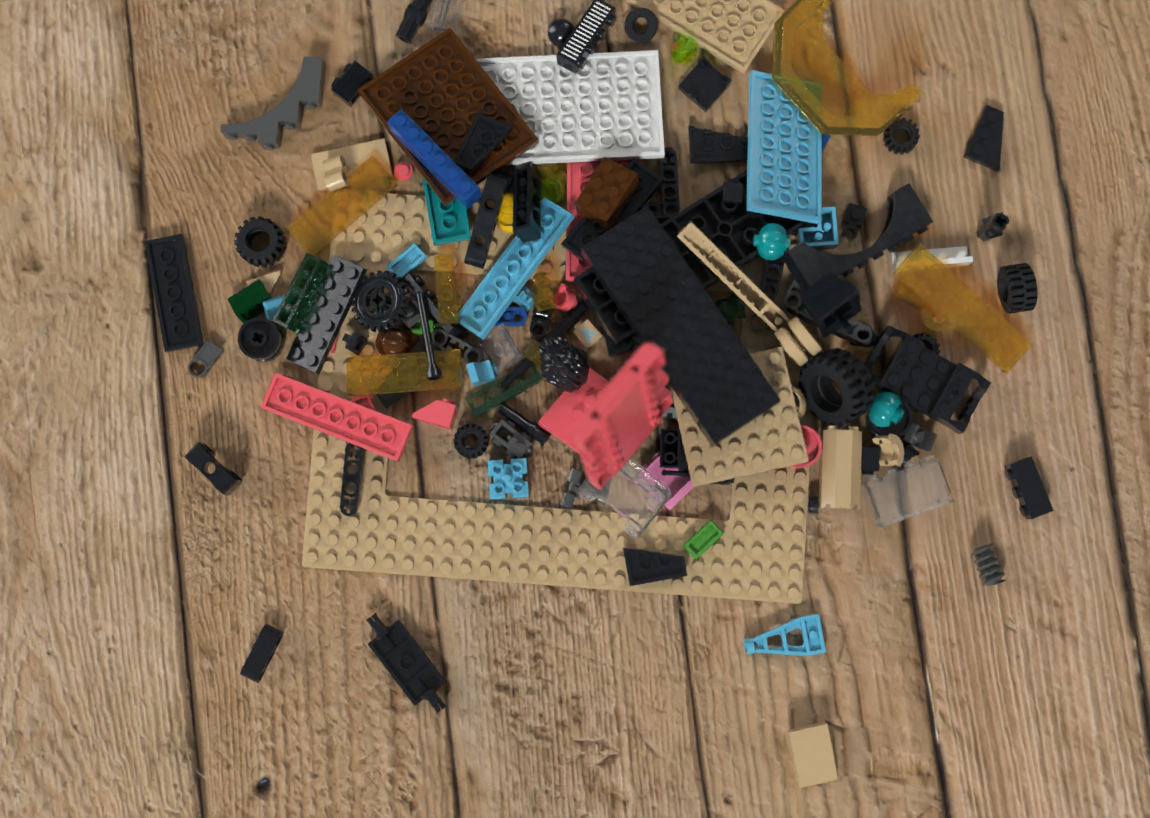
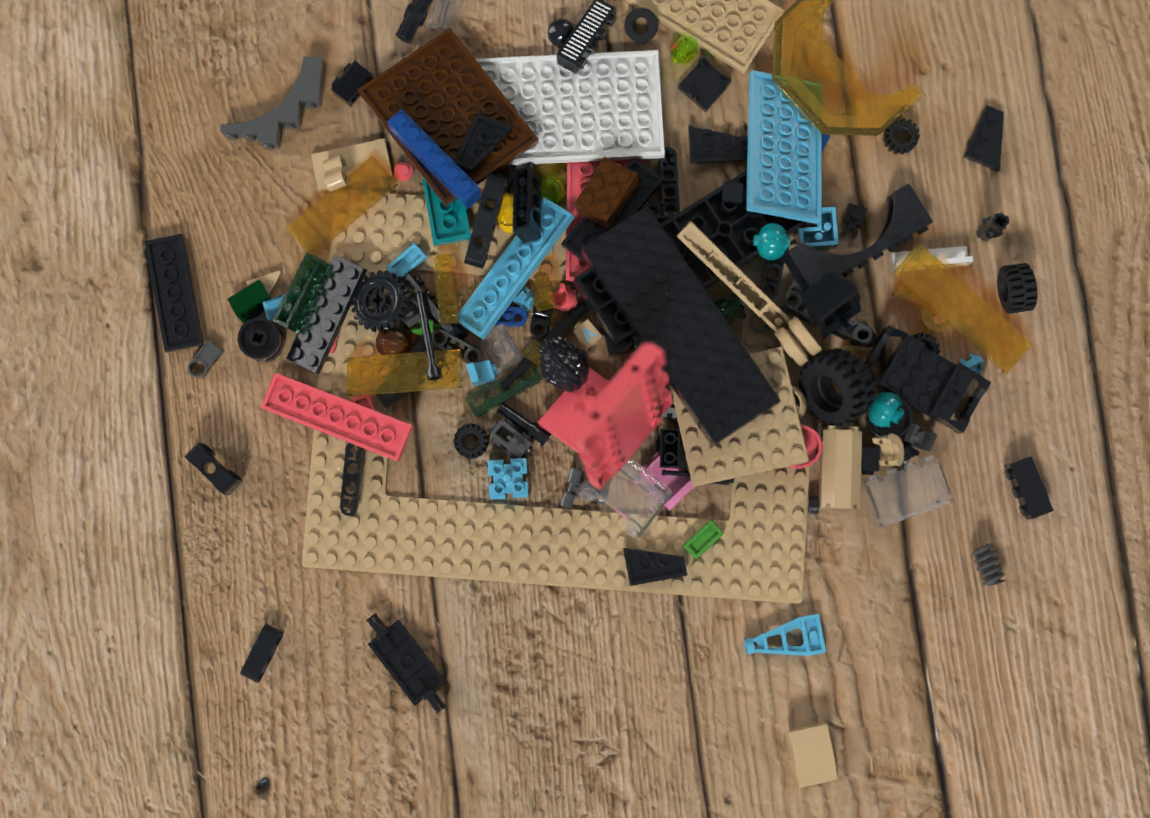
black tyre [234,216,287,268] -> none
black tile [342,331,368,356] -> none
coral slope [412,398,459,431] -> none
none -> medium azure tile [960,353,984,373]

